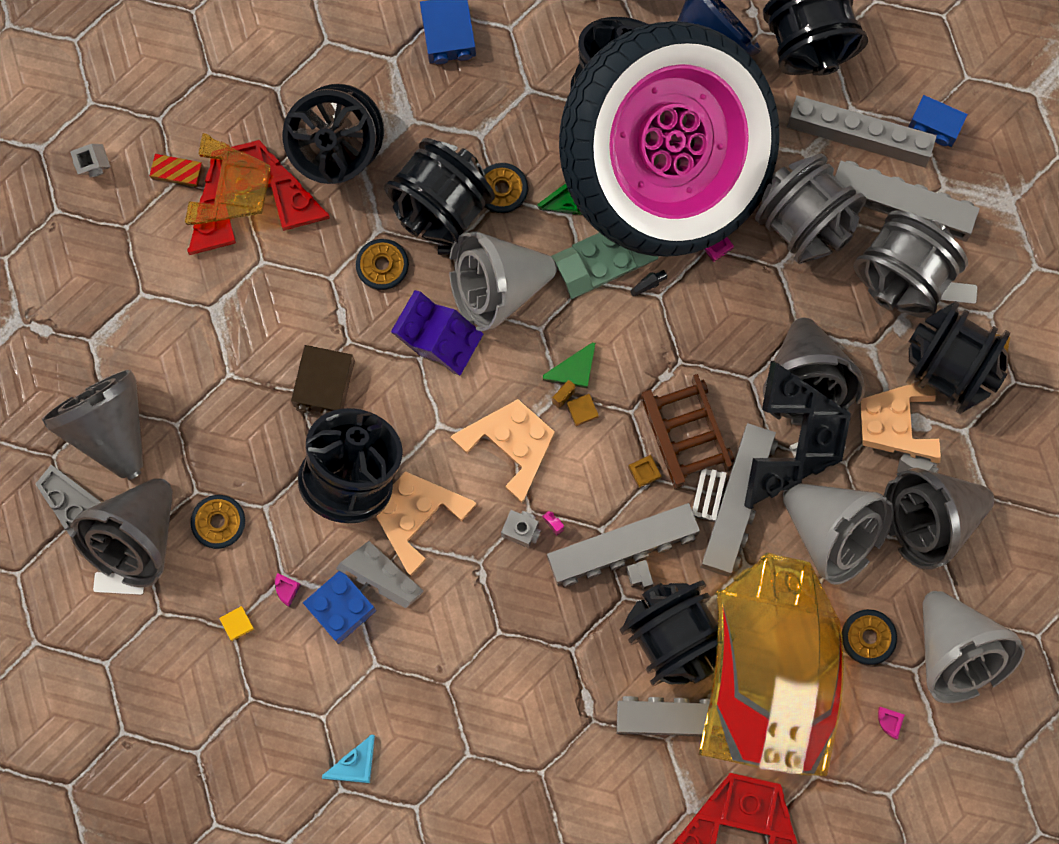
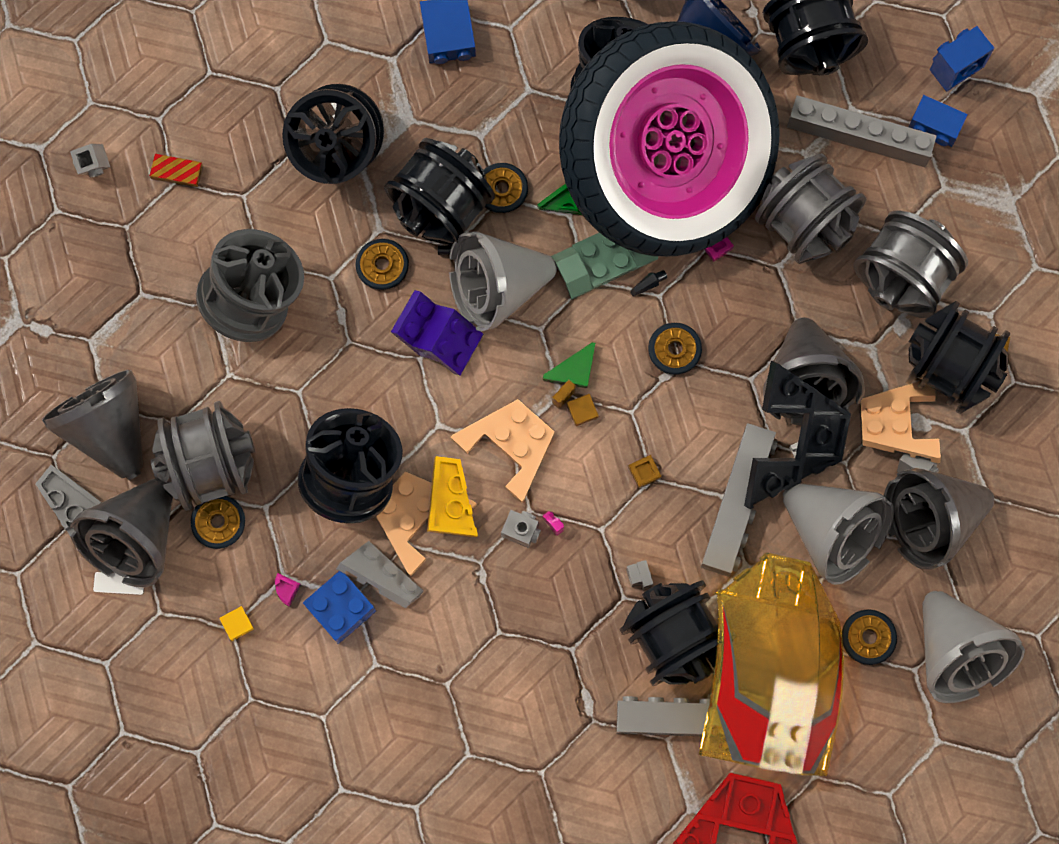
clear yellow wing [185,133,271,225] -> none
red wing [187,140,330,255] -> none
dark brown brick [291,345,355,416] -> none
medium azure tile [322,735,375,783] -> none
light grey brick [547,503,700,587] -> none
reddish brown fence [641,374,734,490] -> none
white tile [692,469,727,522] -> none
light grey brick [835,161,980,241] -> none
dark pink tile [878,707,905,740] -> none
white sticker [941,282,977,304] -> none
none -> flat silver wheel [151,401,255,511]
none -> dark grey wheel [196,229,304,342]
none -> yellow wing [427,456,478,537]
none -> wheel [648,323,702,375]
none -> blue brick [930,26,994,92]

